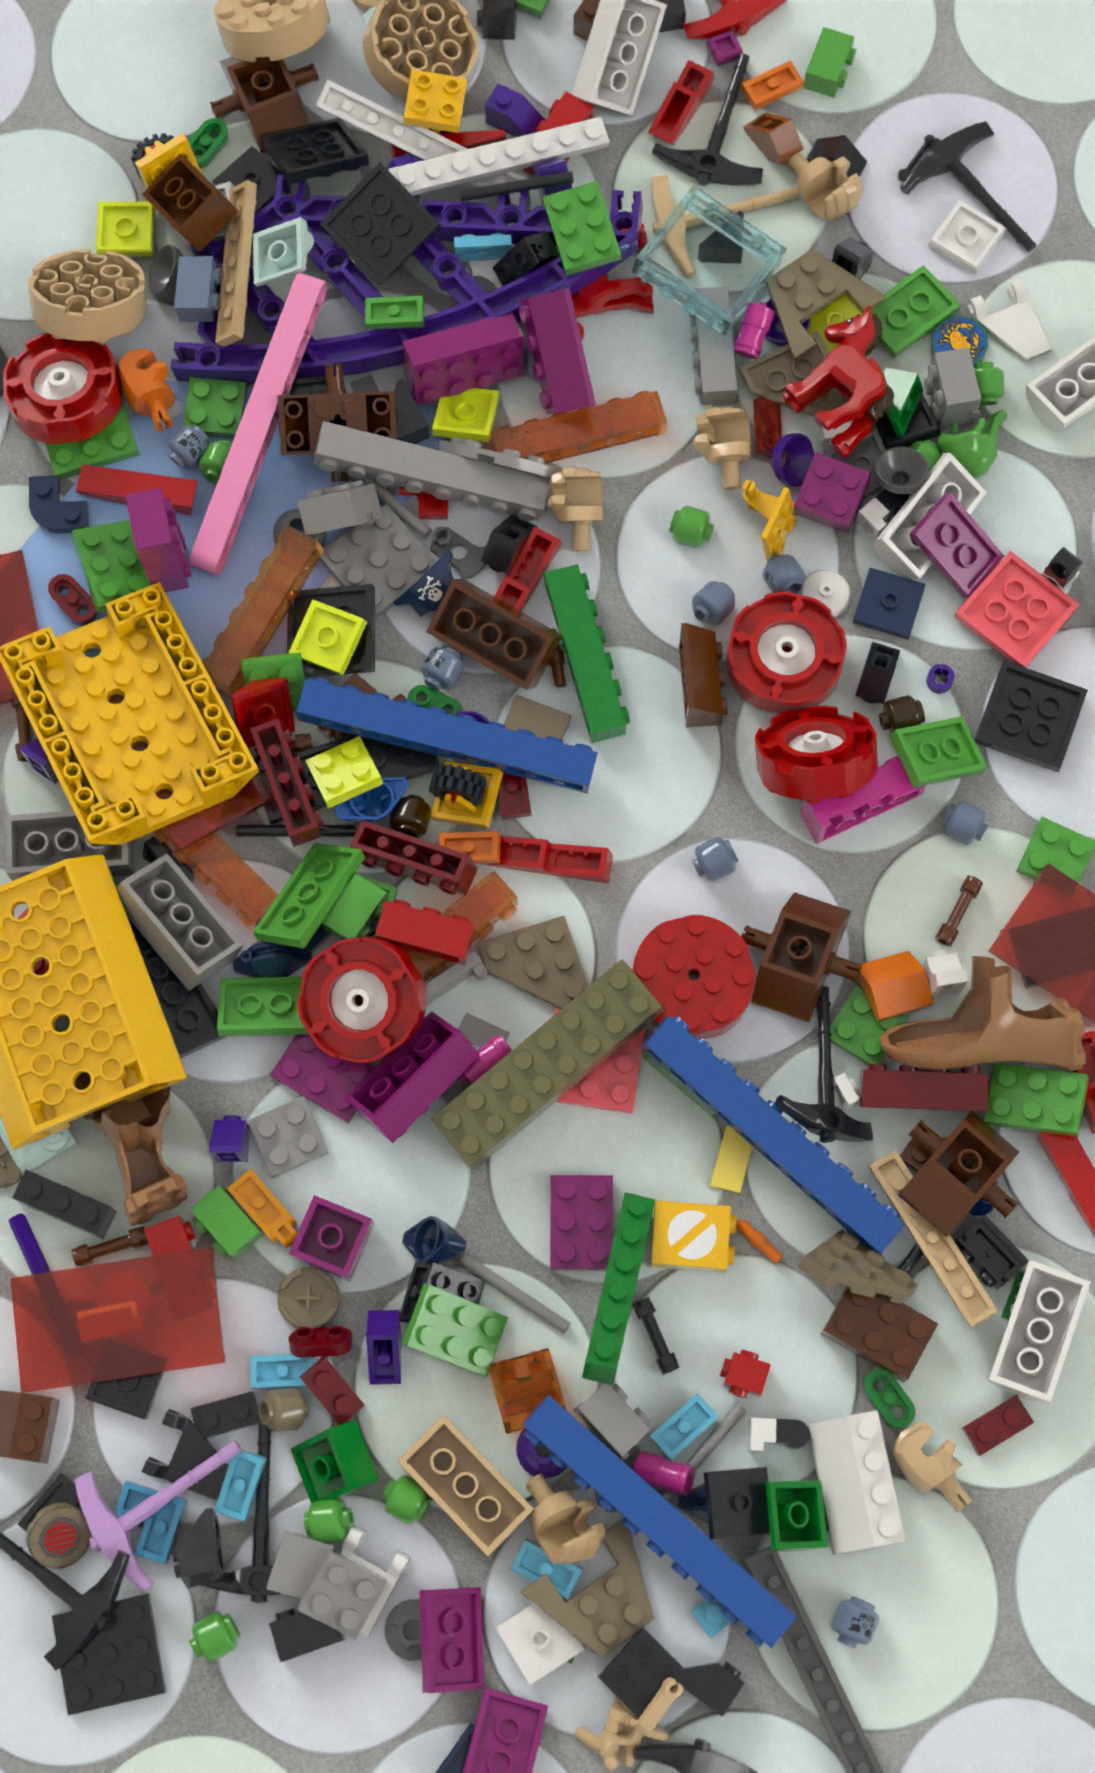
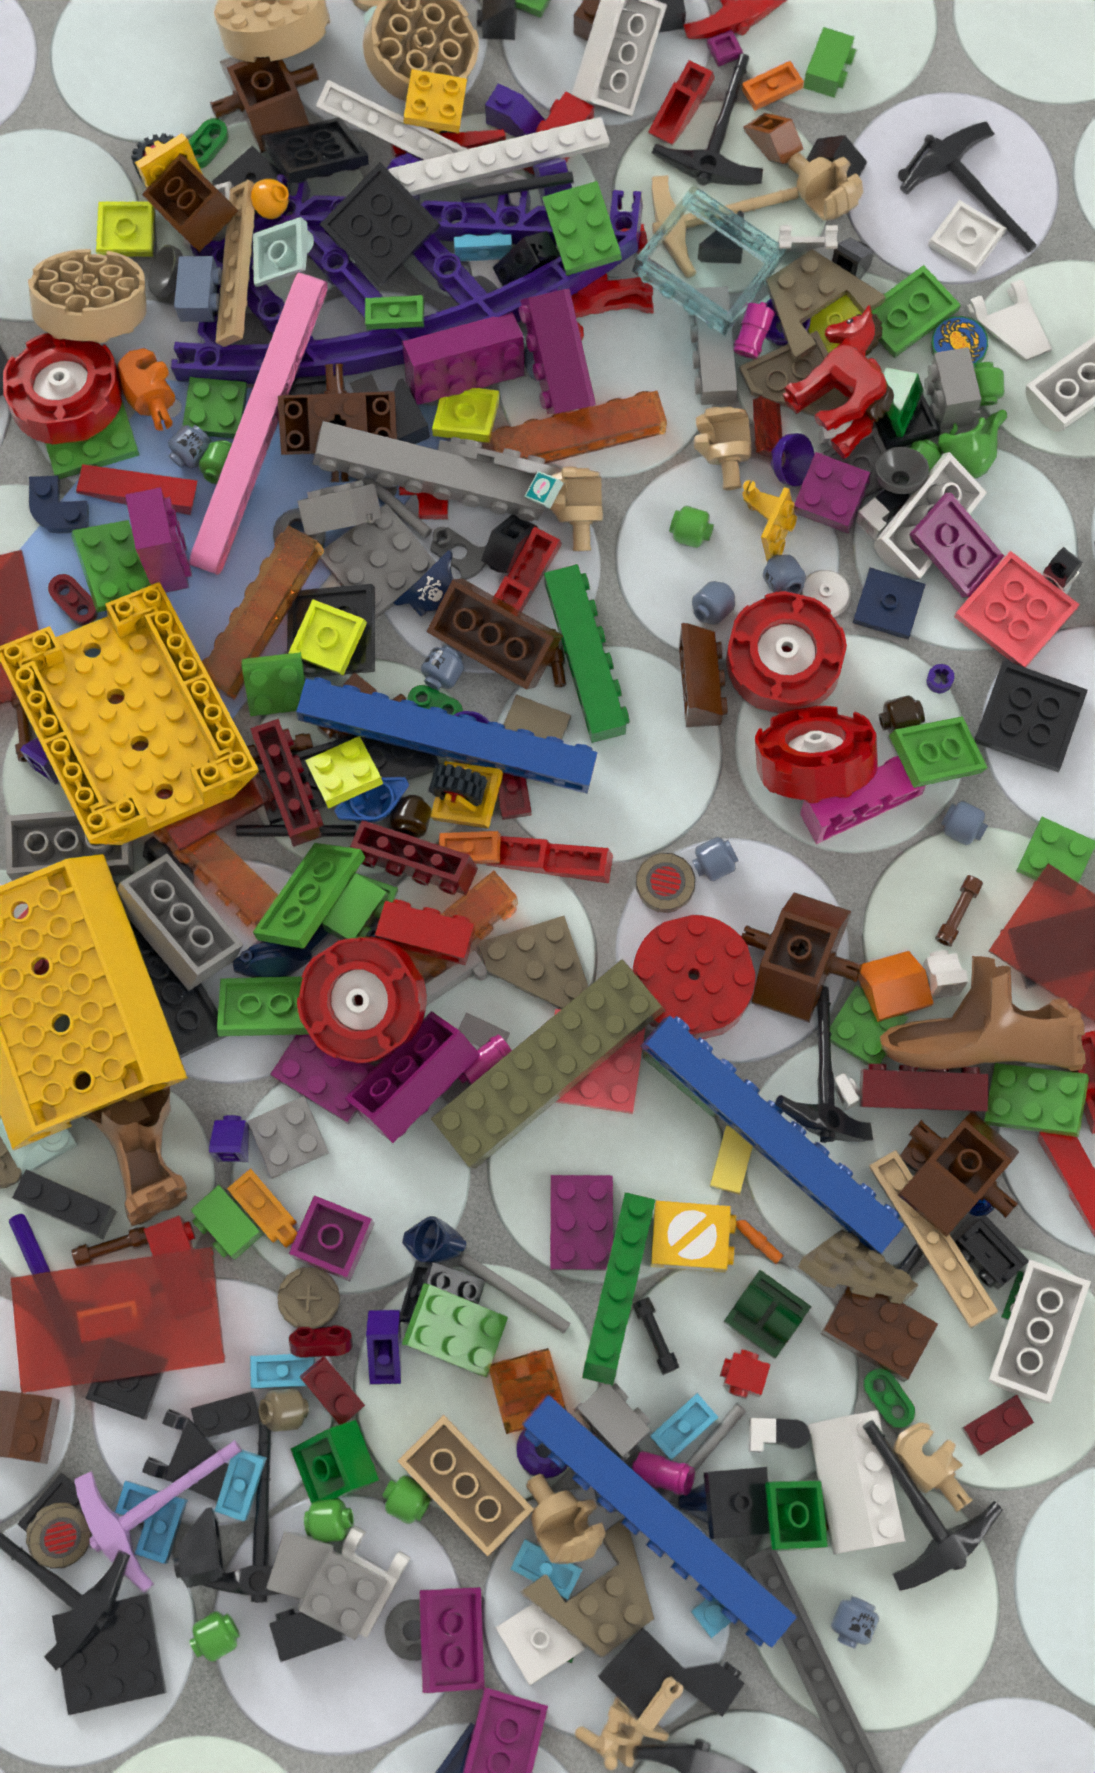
red slope [231,677,295,748] -> none
black slope [855,642,900,704] -> none
none -> light orange brick [251,179,289,219]
none -> light aqua tile [524,471,564,509]
none -> tile [636,853,696,913]
none -> dark green plate [723,1270,812,1359]
none -> white flag [776,225,838,252]
none -> black piece [863,1420,1003,1591]

